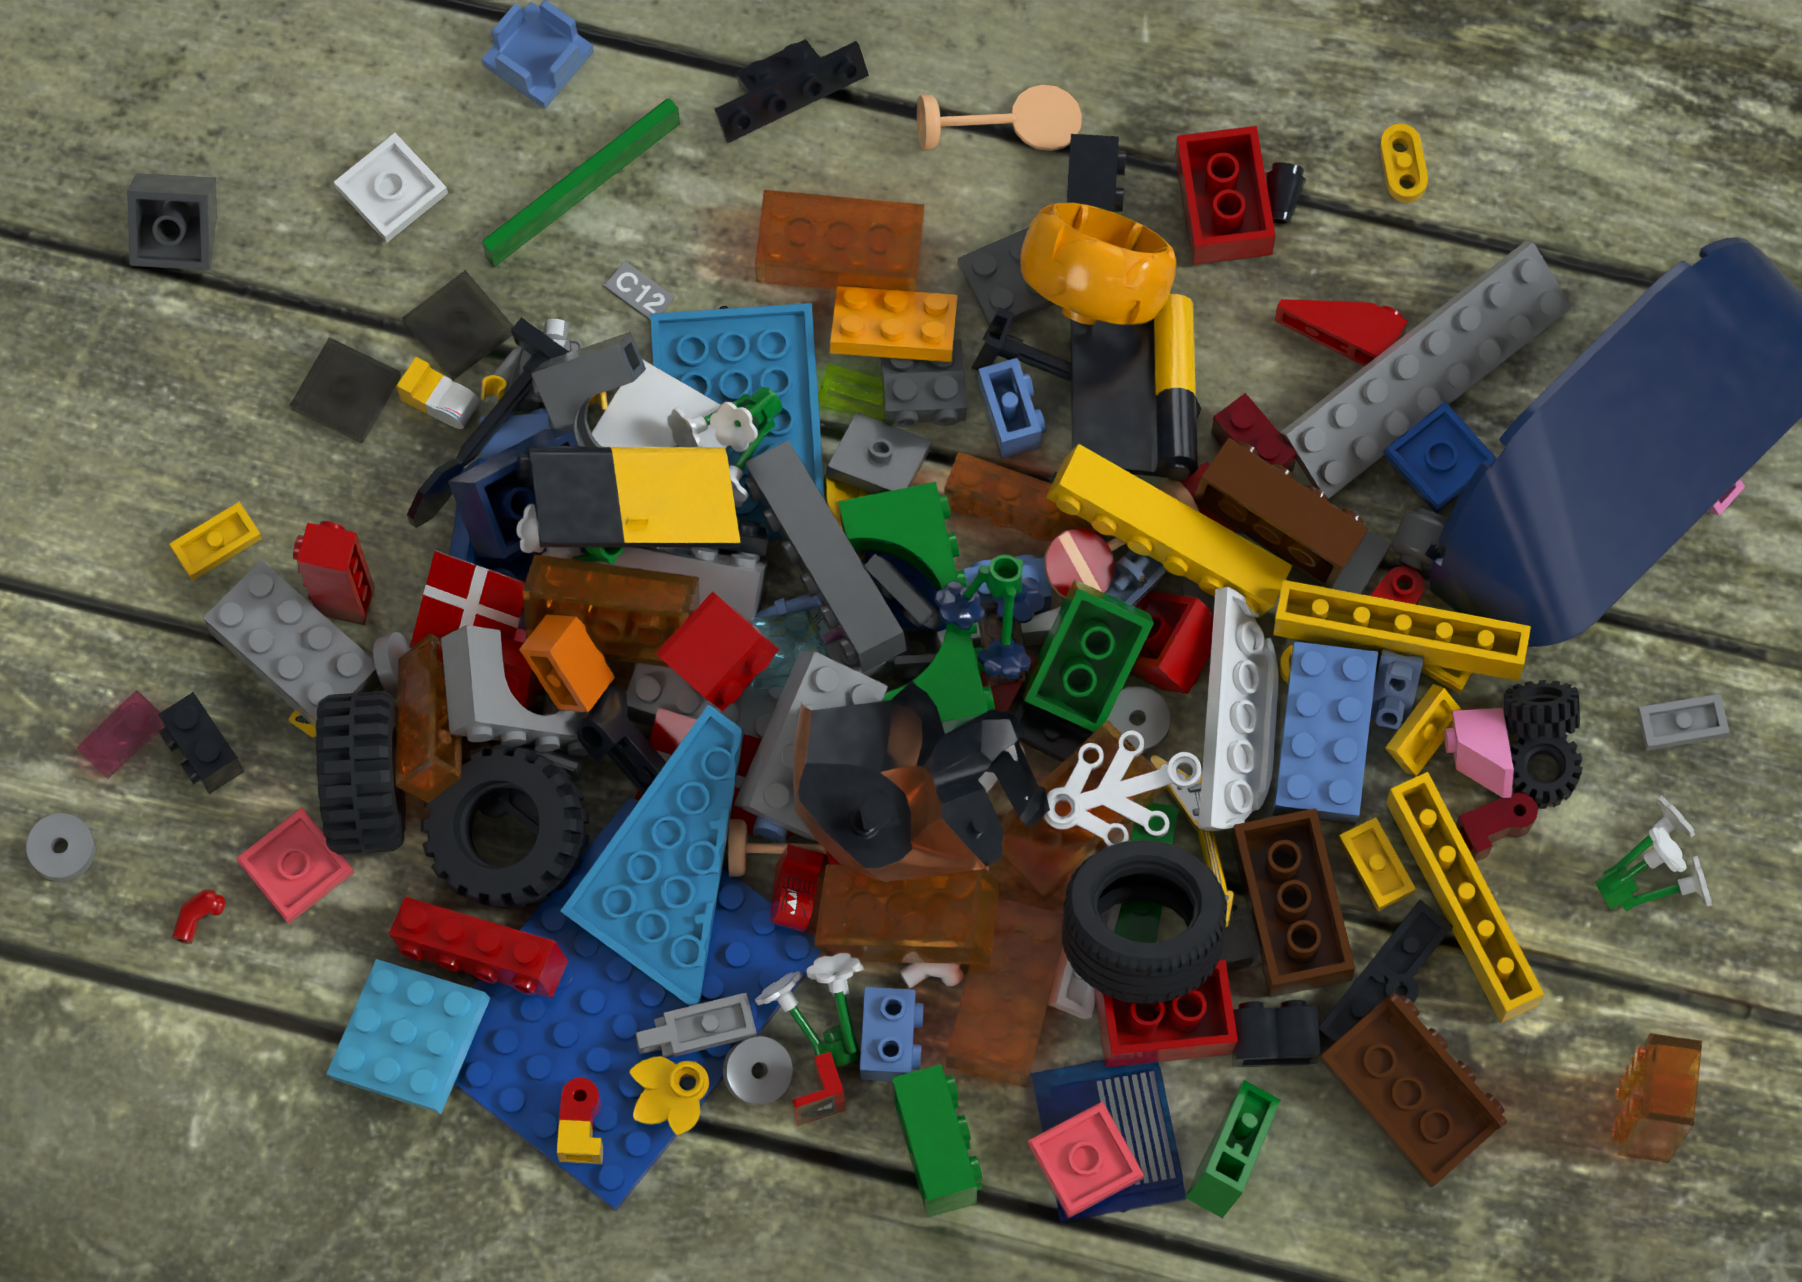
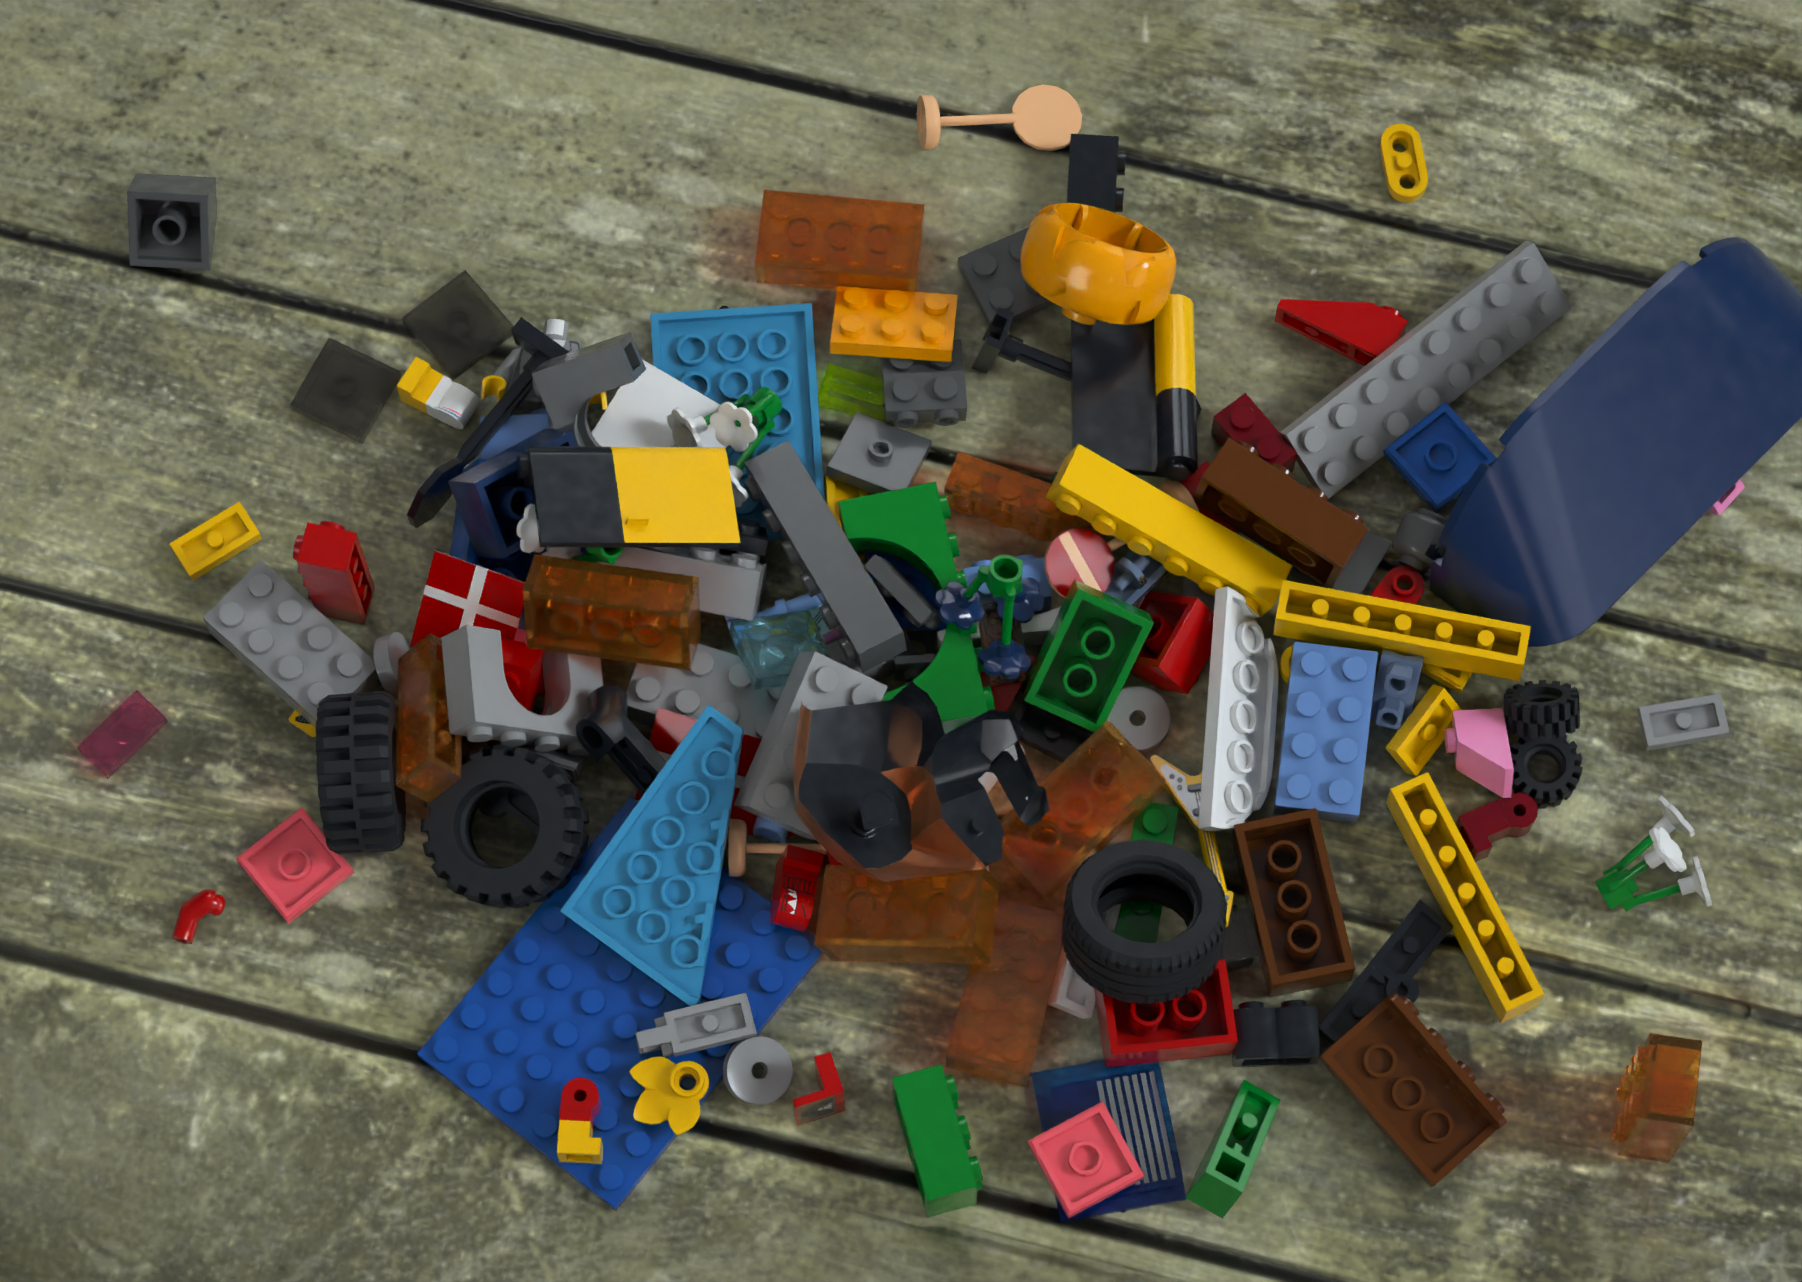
light grey piece [26,813,96,882] -> none
black brick [158,692,244,794] -> none
medium azure plate [326,959,490,1114] -> none
white plate [334,133,448,243] -> none
red brick [388,897,568,998] -> none
medium blue panel [482,0,594,109] -> none
green tile [482,98,680,267] -> none
orange brick [519,614,615,712] -> none
light grey sticker [604,261,675,320] -> none
red slope [655,591,779,711] -> none
black bracket [714,39,869,143] -> none
plant [755,953,864,1067] -> none
medium blue brick [860,987,924,1081] -> none
white arm [898,953,964,989] -> none
medium blue brick [978,358,1046,459] -> none
white plant [1044,730,1202,847] -> none
red brick [1175,126,1276,265] -> none
black cone [1267,162,1306,224] -> none
yellow plate [1338,817,1416,912] -> none

